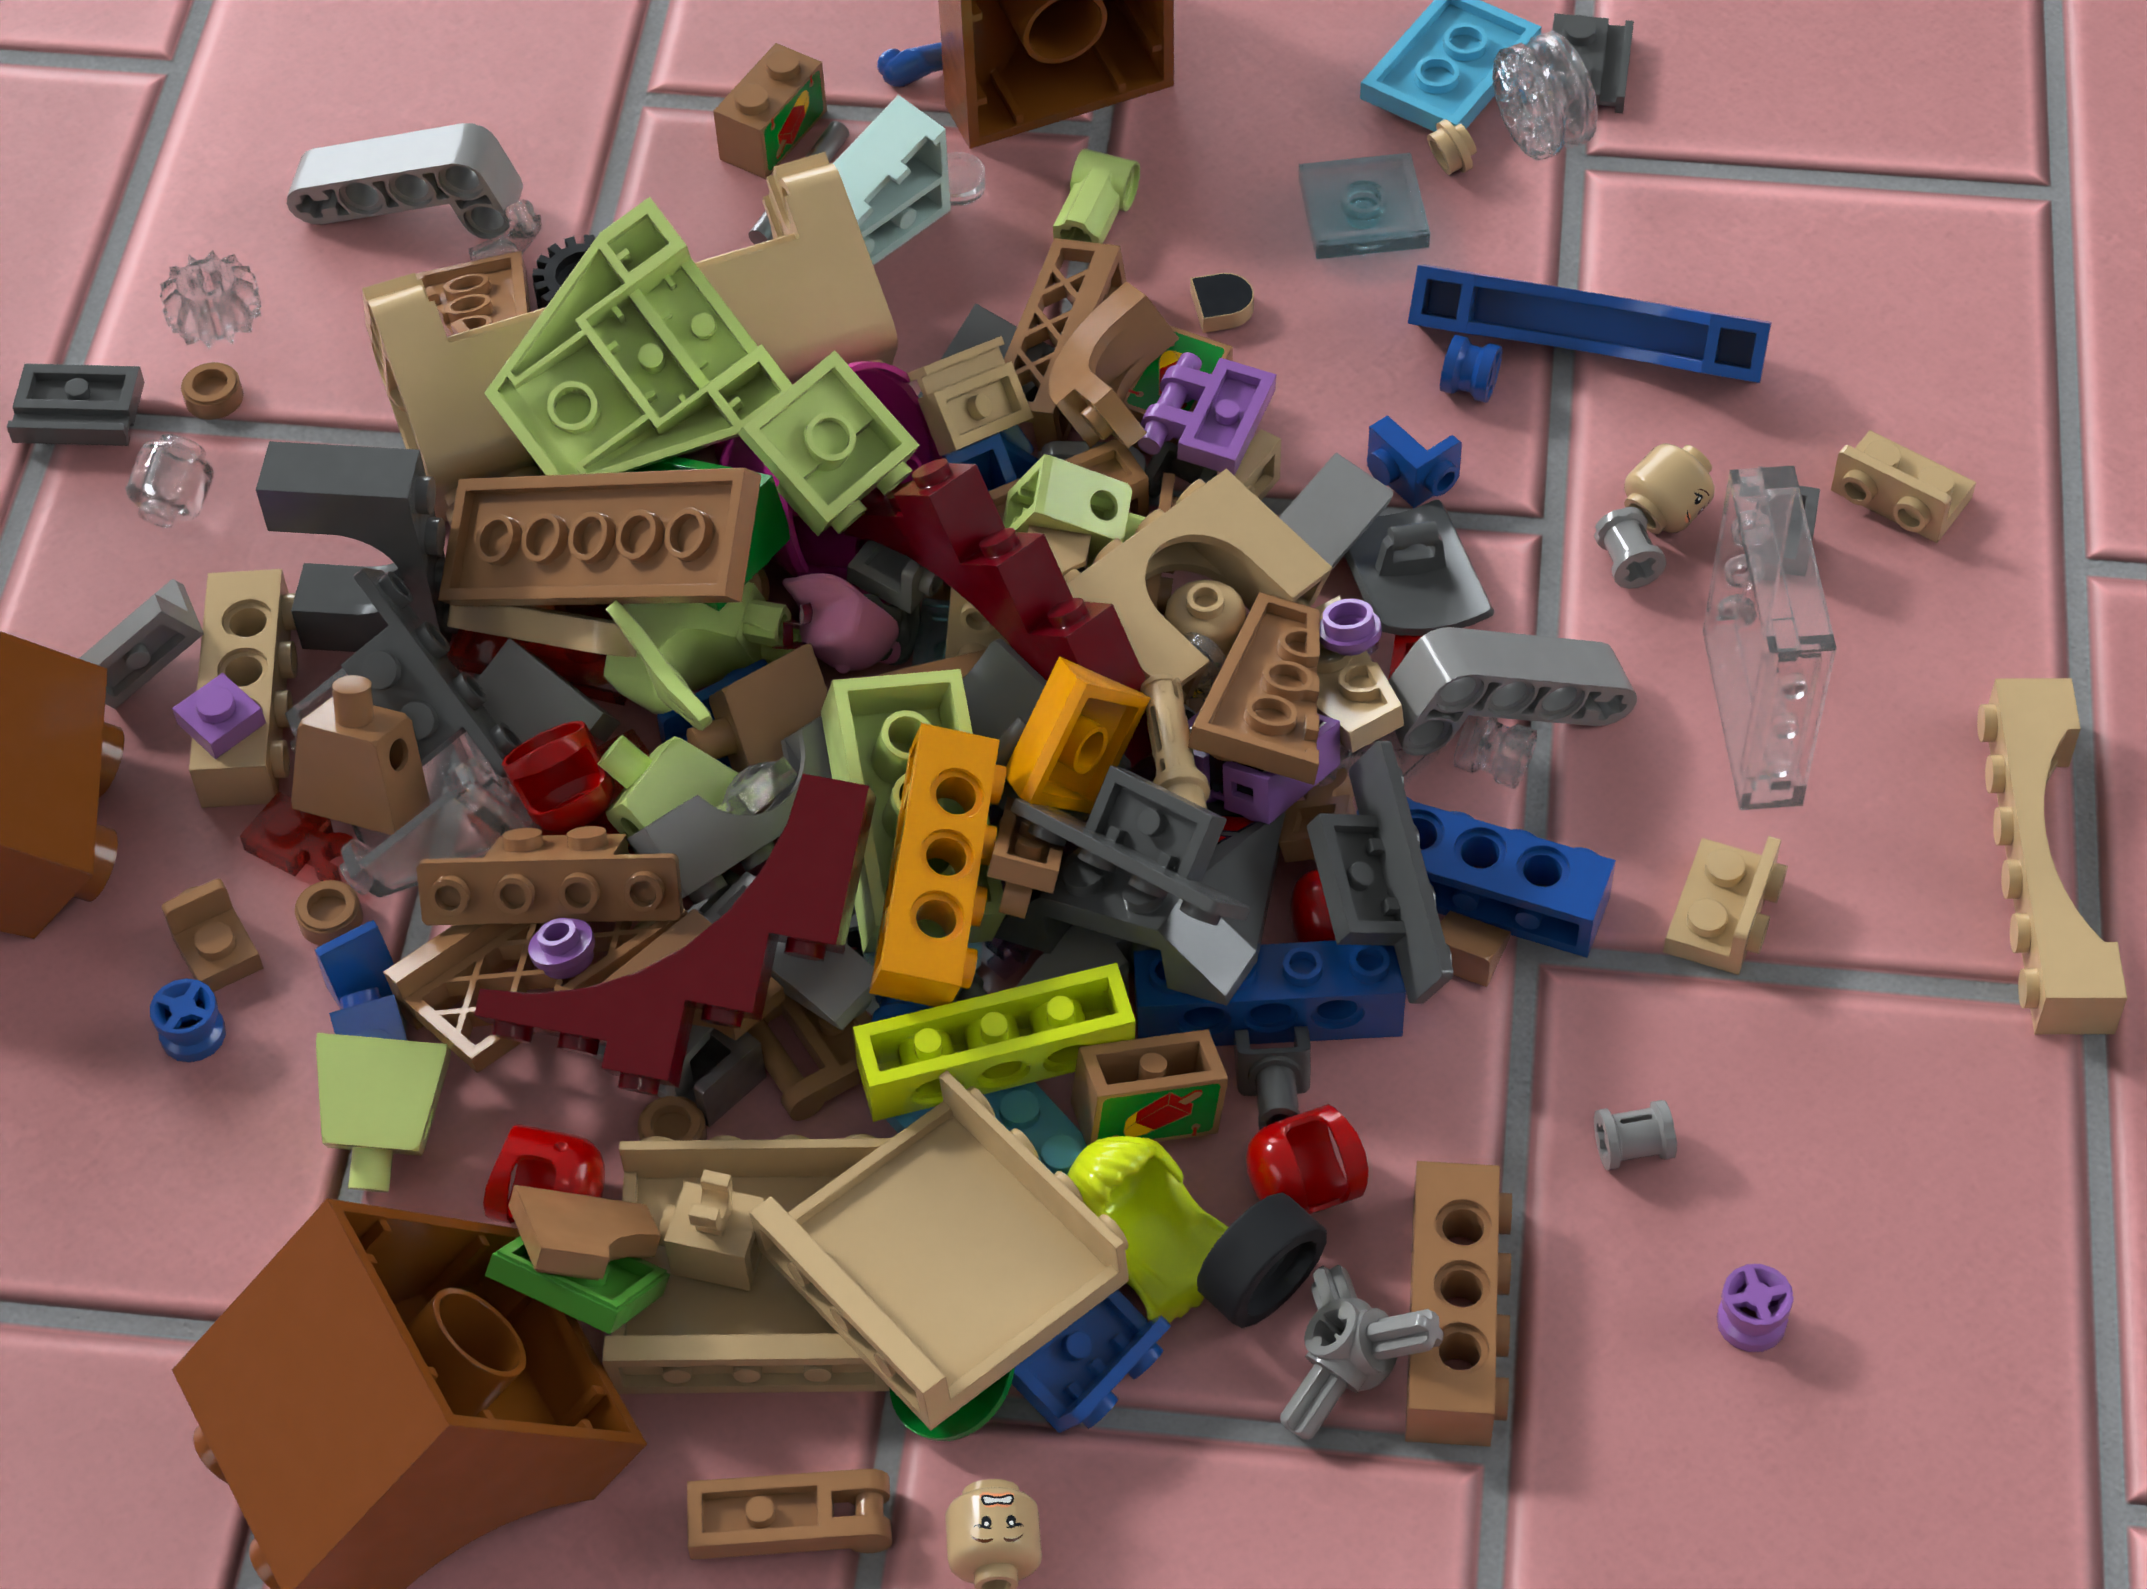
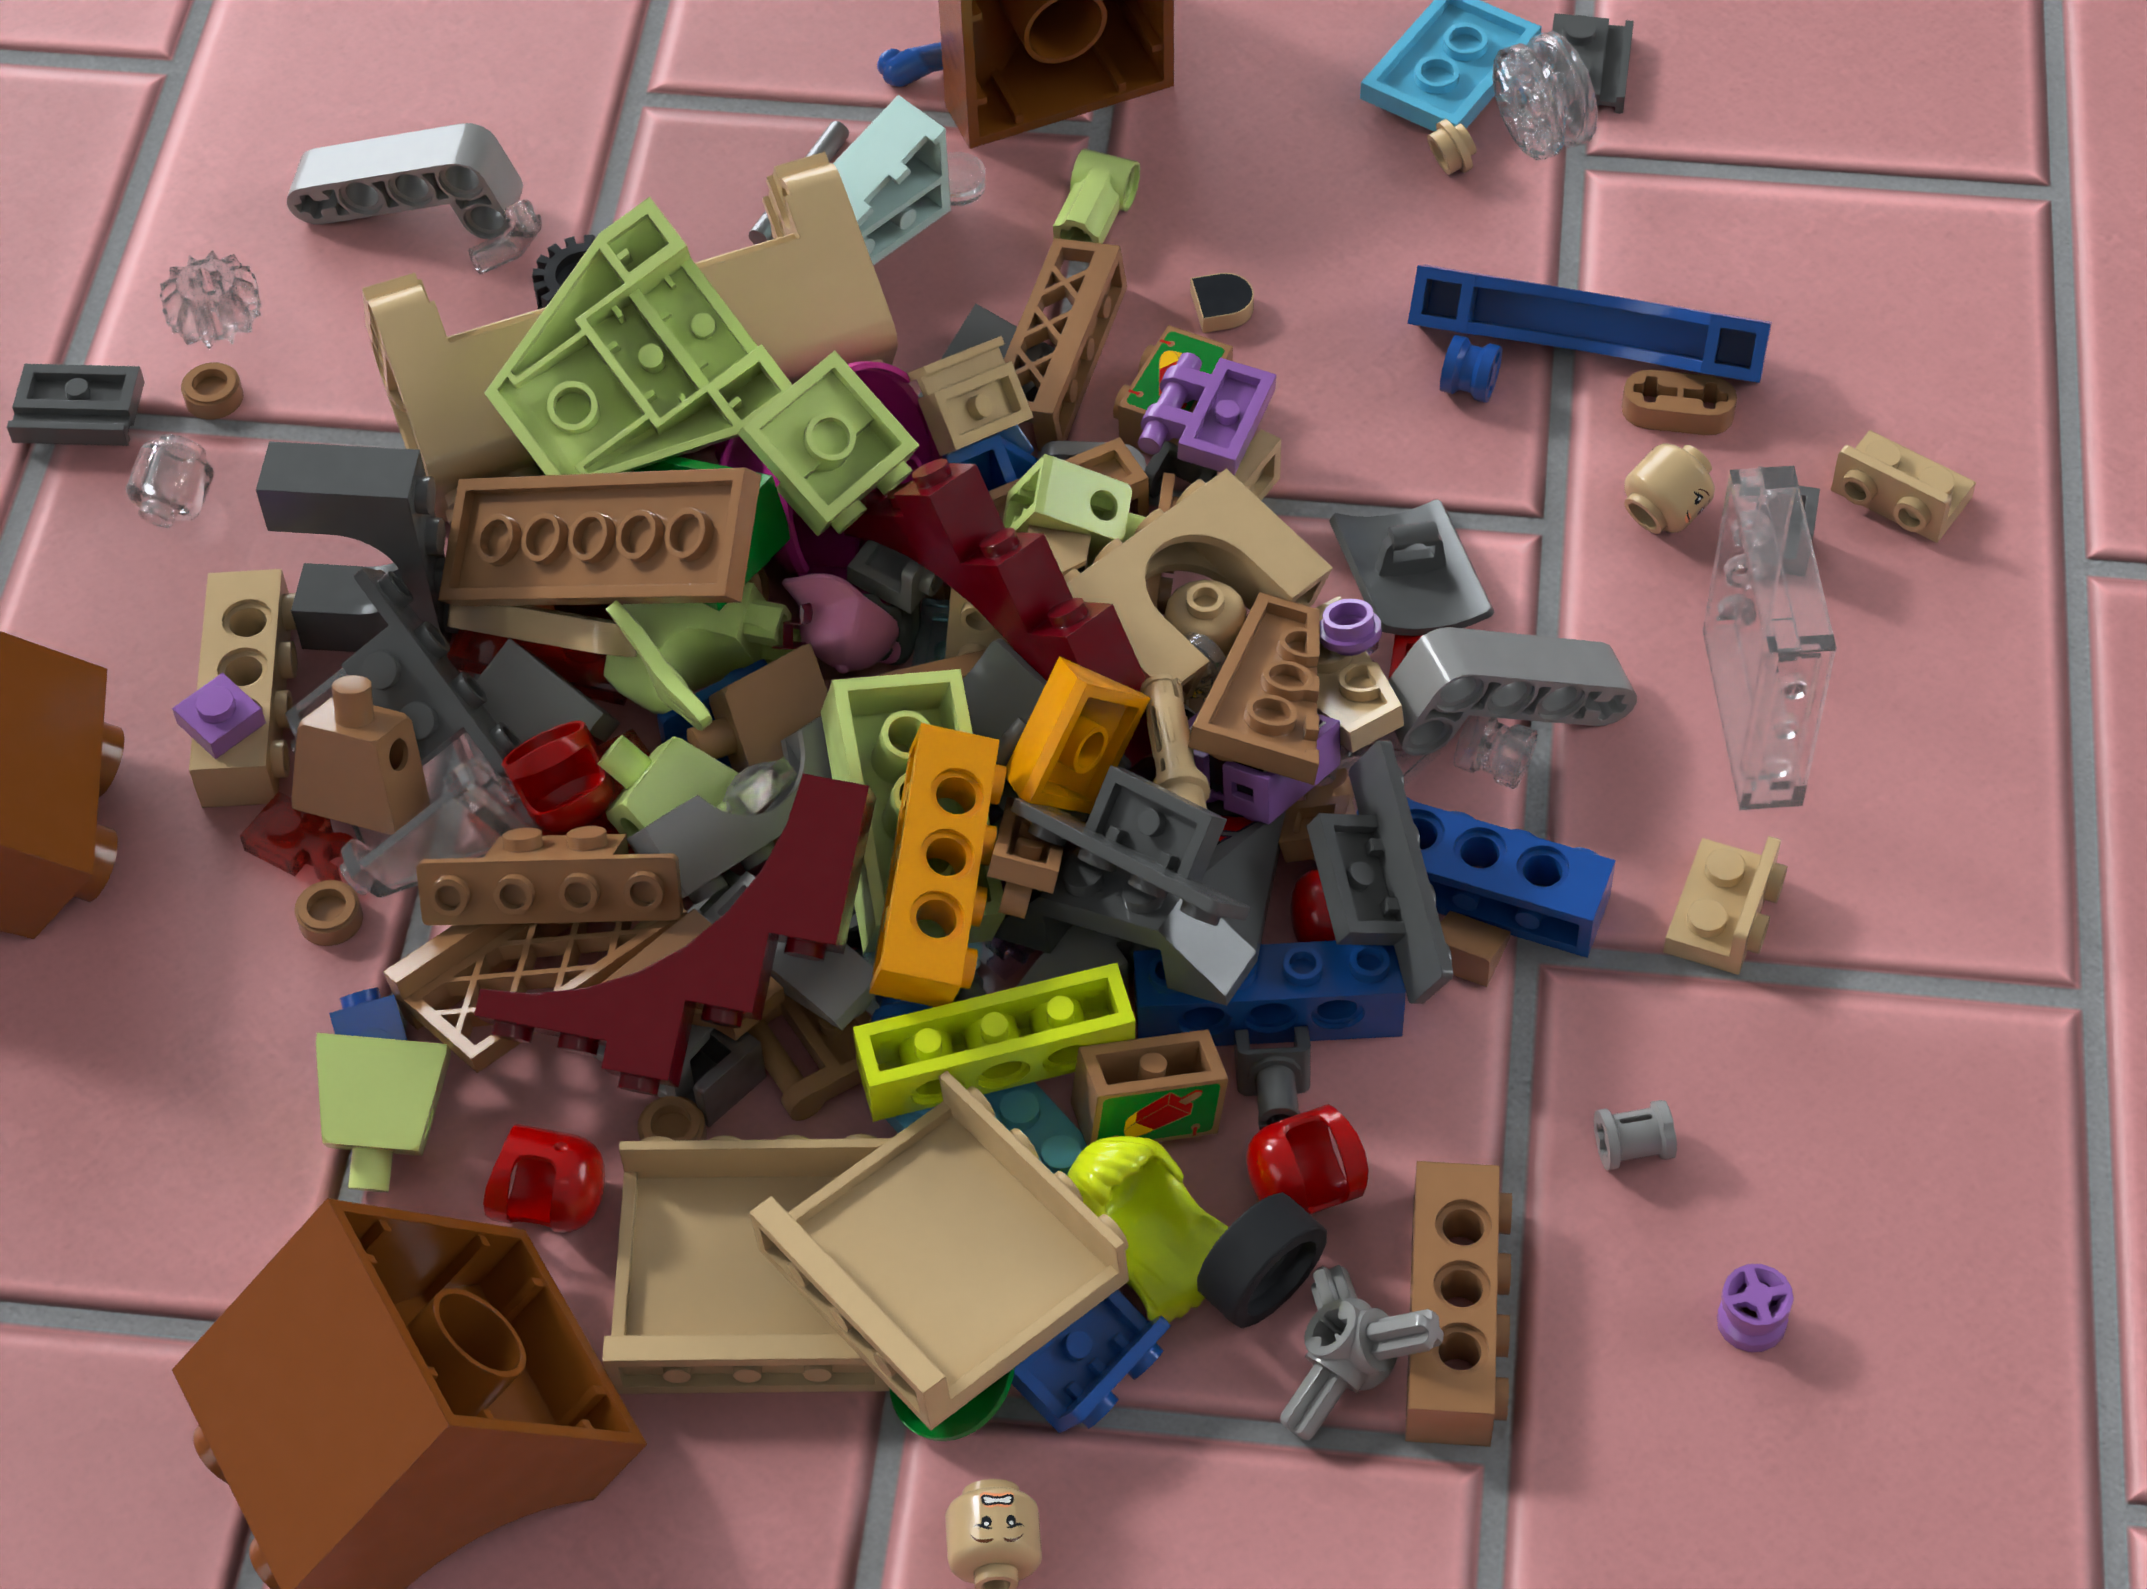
light grey panel [79,579,204,709] -> none
blue wheel [150,978,226,1062] -> none
medium nougat bracket [161,878,264,992] -> none
blue slope [315,920,394,1009] -> none
medium nougat wing [416,251,531,336] -> none
bright green plate [485,1236,670,1334] -> none
medium nougat tile [508,1185,661,1281] -> none
medium lavender plate [528,918,595,979] -> none
tan brick [659,1169,765,1291] -> none
medium nougat plate [687,1469,892,1560] -> none
medium nougat brick [713,43,827,179] -> none
medium nougat arch [1048,281,1179,449] -> none
light grey panel [1279,453,1393,569] -> none
clear light blue plate [1298,153,1430,259] -> none
blue bracket [1367,415,1462,508] -> none
light grey bush [1594,507,1666,589] -> none
tan arch [1977,678,2127,1034] -> none
none -> medium nougat beam [1621,370,1737,435]

